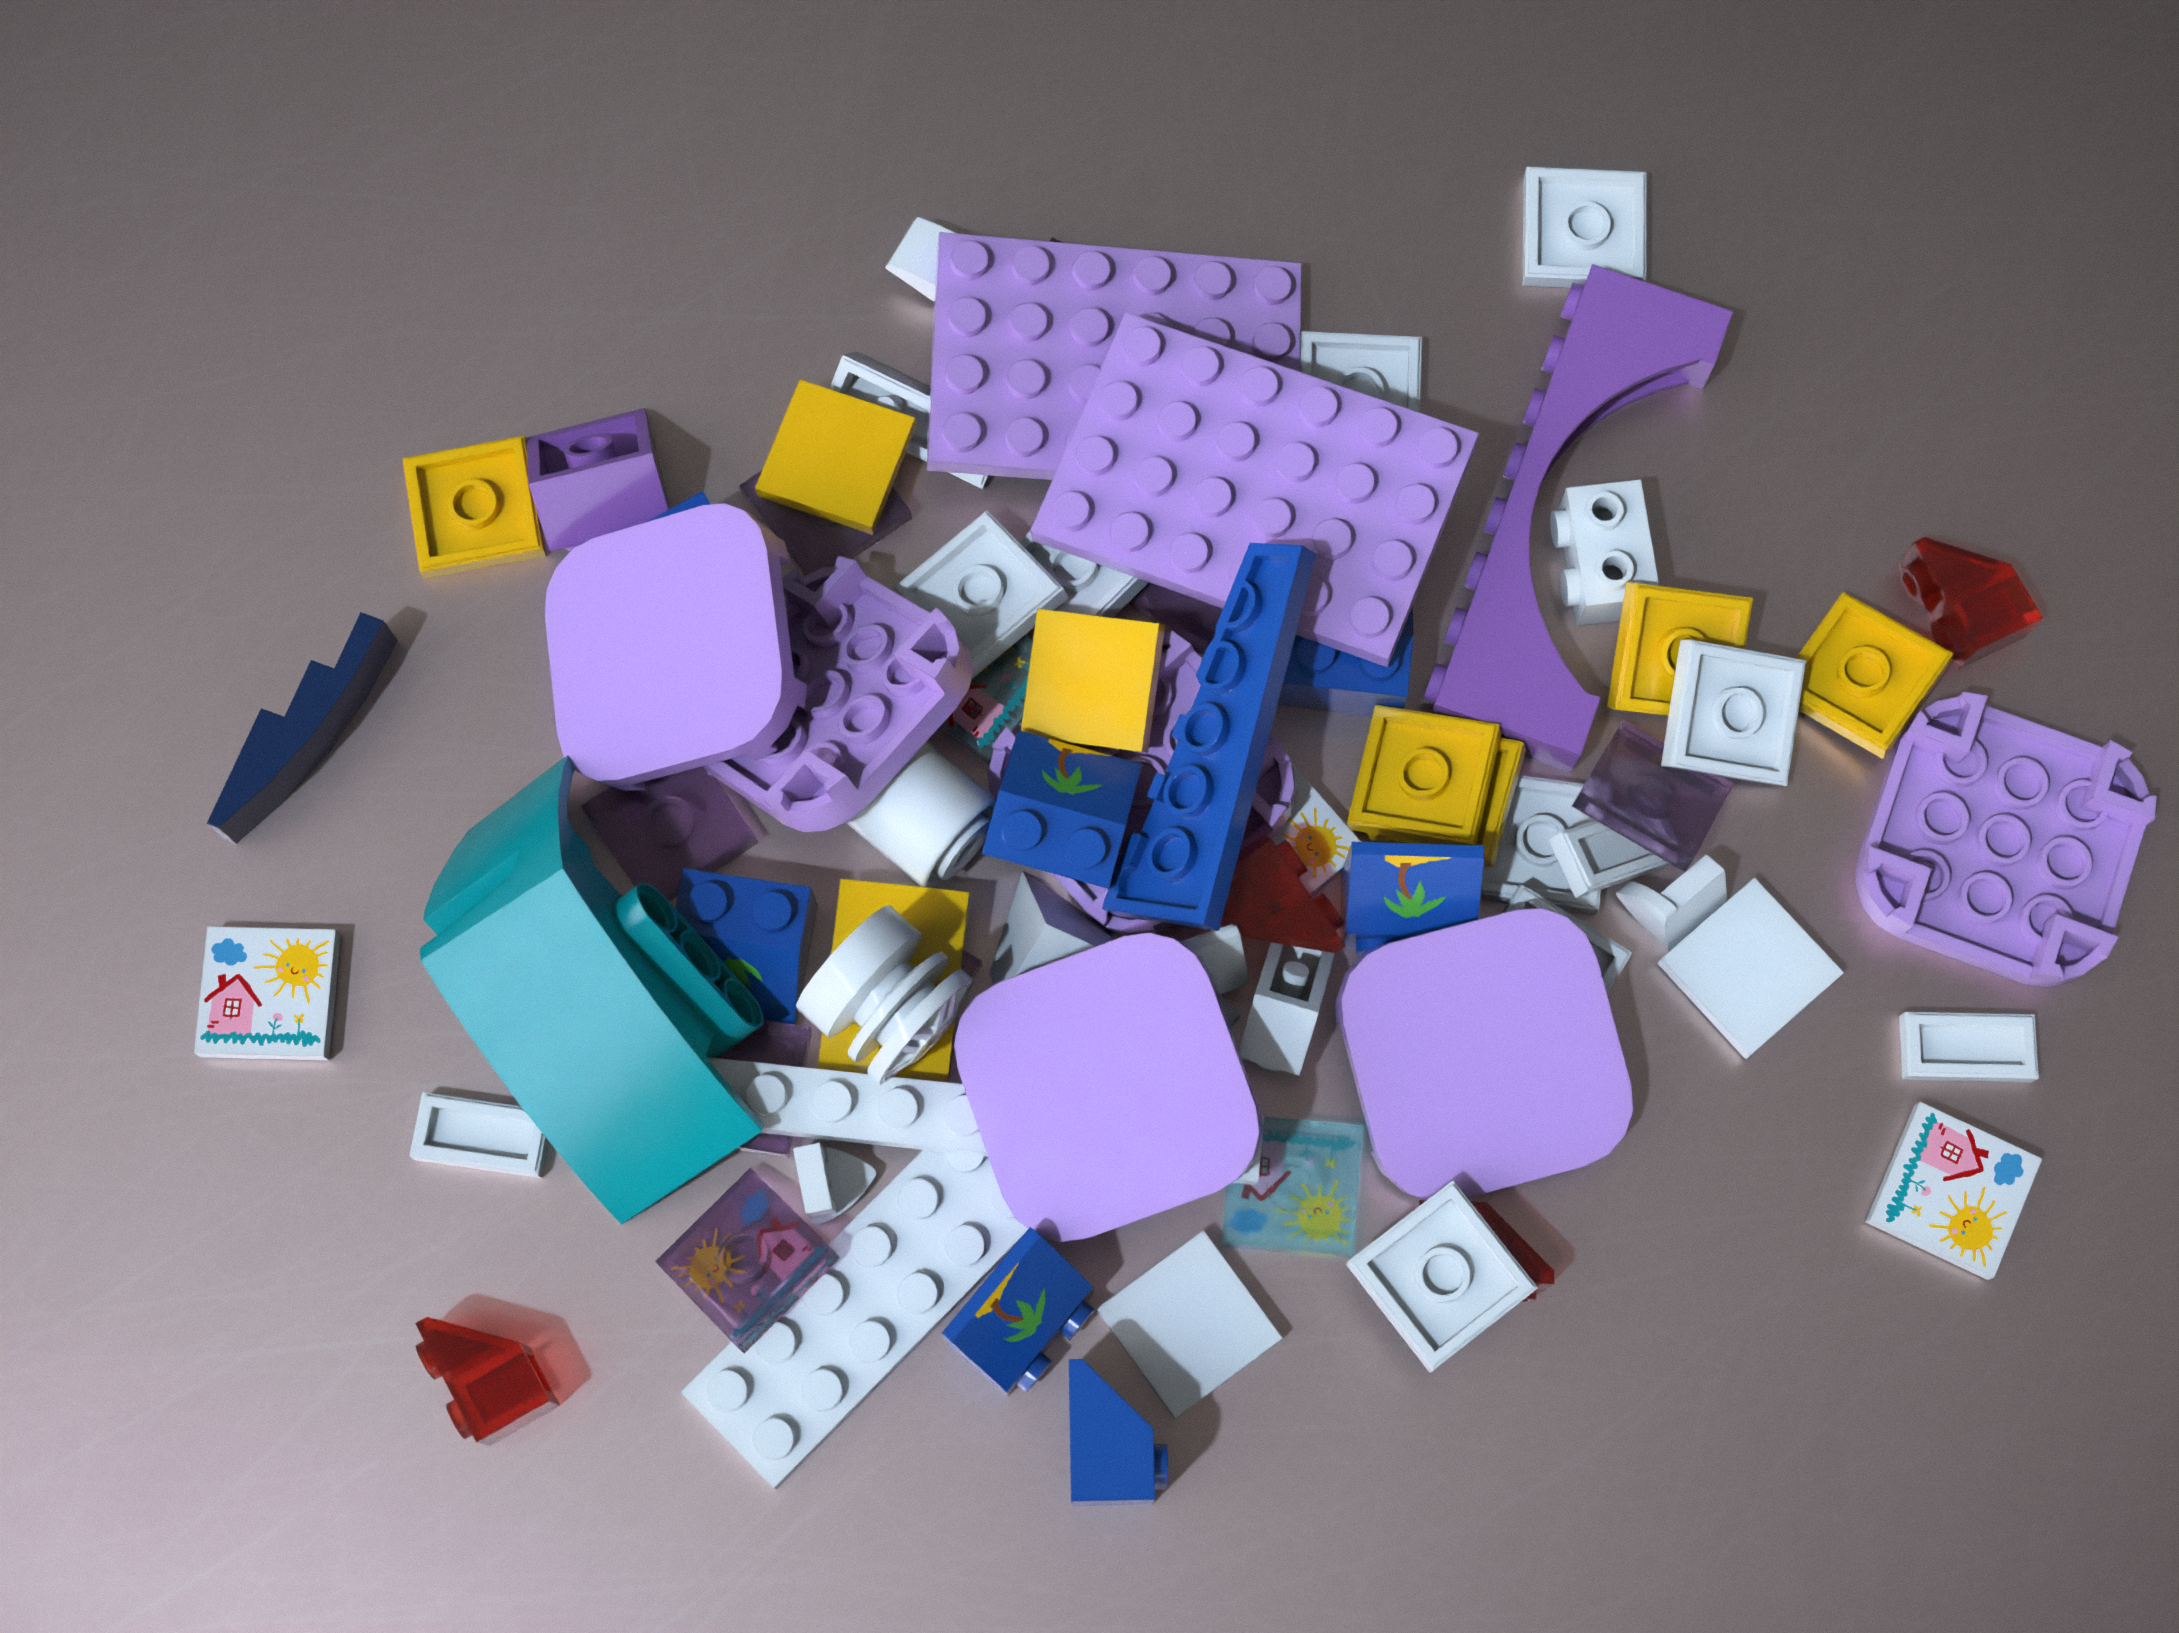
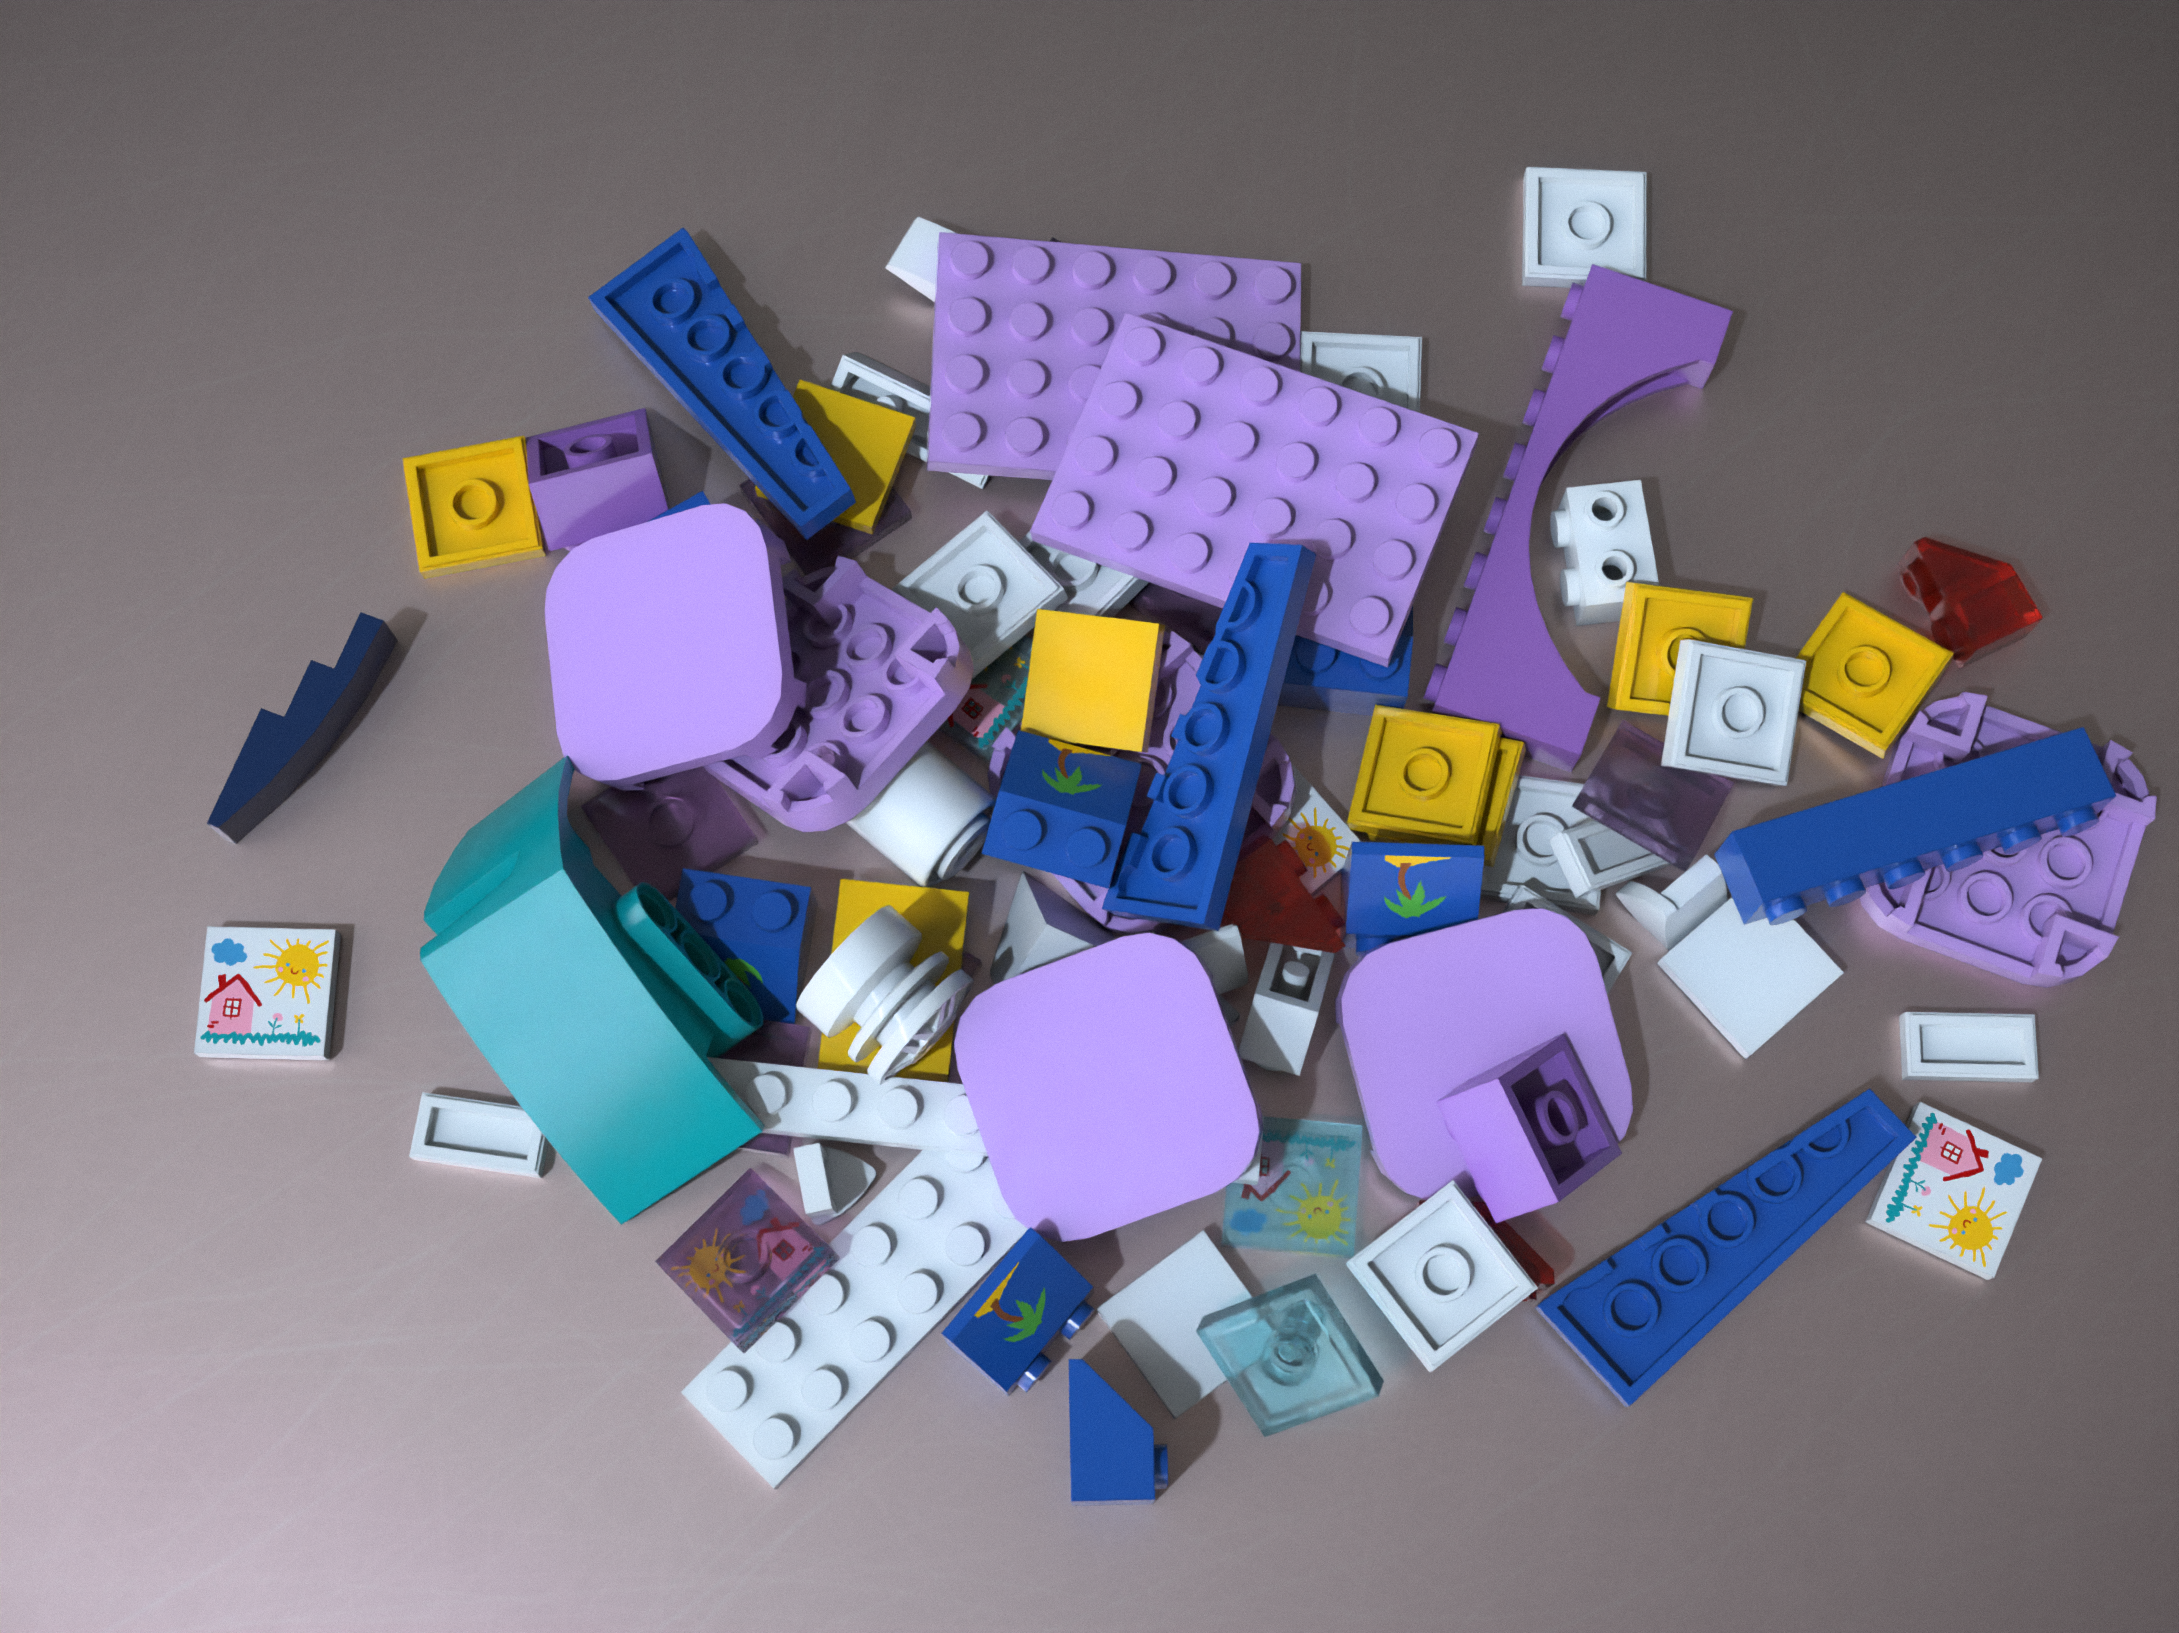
clear red slope [415,1317,561,1446] -> none
none -> blue wing [588,228,856,540]
none -> clear light blue tile [1196,1273,1384,1437]
none -> medium lavender slope [1436,1034,1622,1223]
none -> blue wing [1535,1088,1917,1407]
none -> blue brick [1714,727,2116,925]

